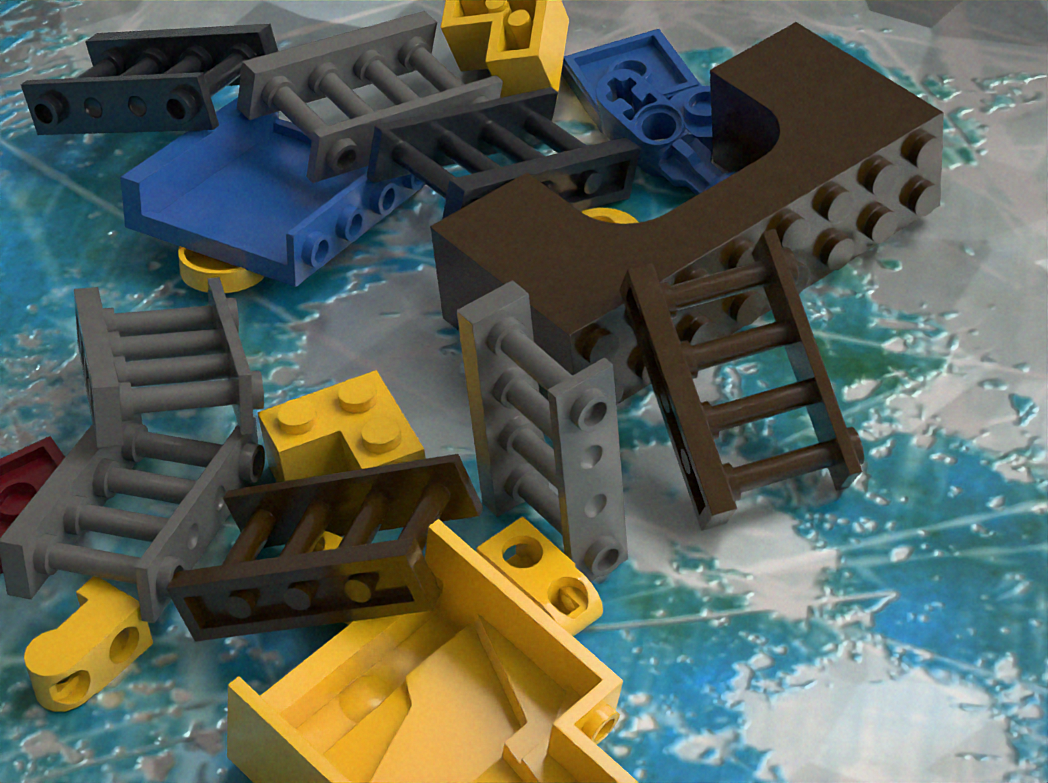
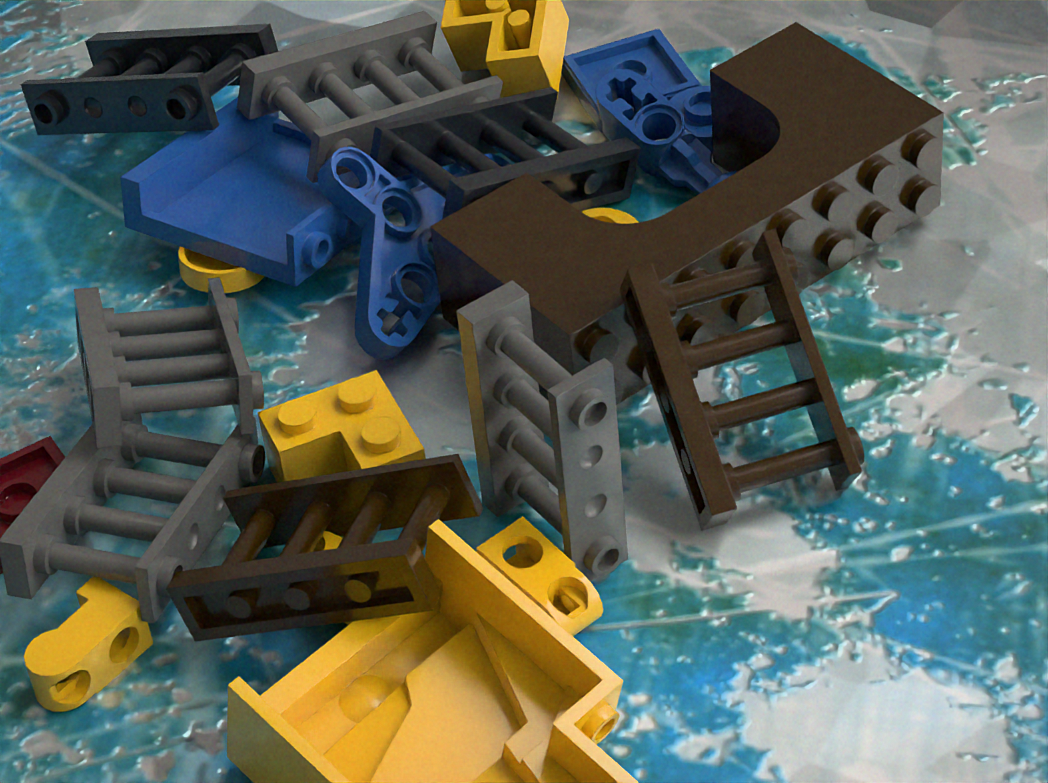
none -> blue beam [317,146,510,360]

